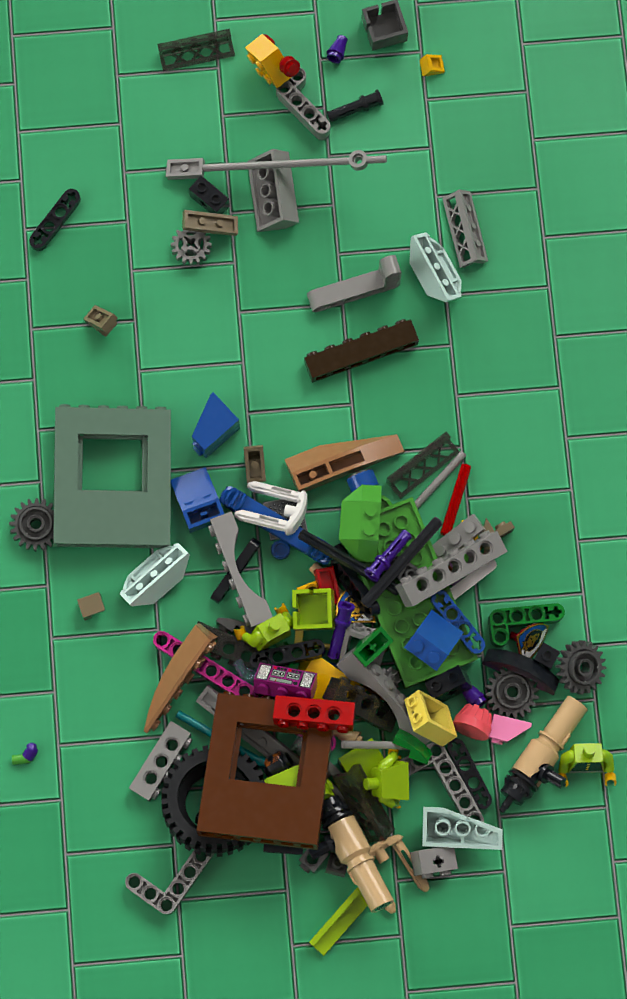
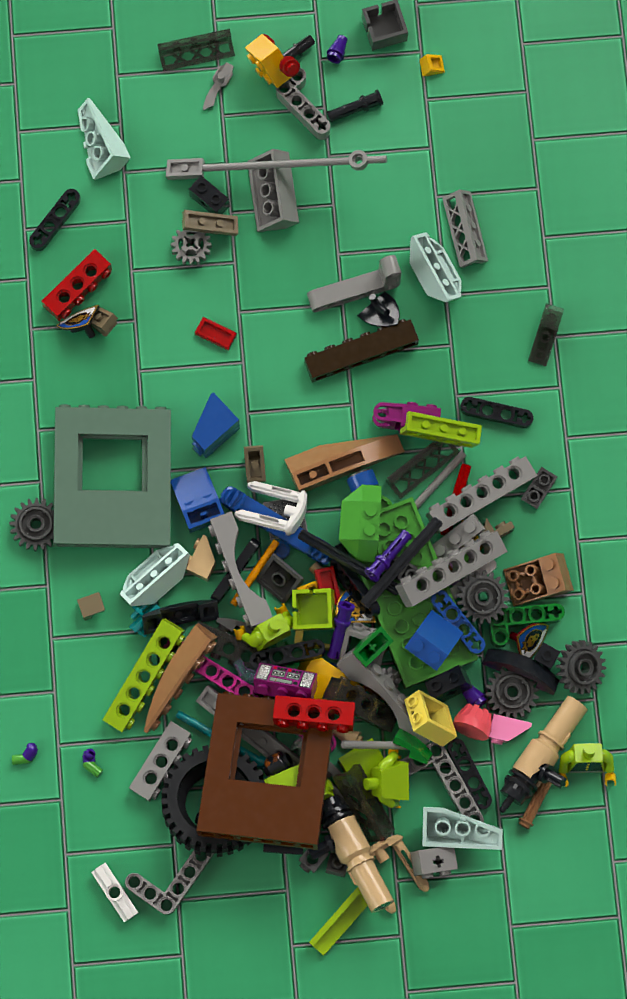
none -> red brick [41,249,112,321]
none -> shield [56,305,99,338]
none -> light aqua wedge [78,98,131,180]
none -> arm [82,748,103,778]
none -> white piece [91,863,139,922]
none -> lime brick [102,618,185,732]
none -> teal hips [129,604,160,637]
none -> black slope [142,600,219,635]
none -> tan slope [186,535,216,582]
none -> red tile [195,317,237,351]
none -> light grey piece [203,62,234,110]
none -> light orange bar [230,539,280,607]
none -> dark grey slope [255,553,304,604]
none -> black axle [282,35,315,58]
none -> black shield [357,291,400,327]
none -> magenta brick [372,402,441,435]
none -> lime fence [400,411,482,448]
none -> light grey brick [426,456,537,534]
none -> dark grey gear [455,570,510,624]
none -> black beam [460,397,534,428]
none -> medium nougat slope [503,553,574,606]
none -> medium nougat axle [519,782,552,829]
none -> dark grey slope [521,467,557,509]
none -> clear smoke slope [528,304,564,366]

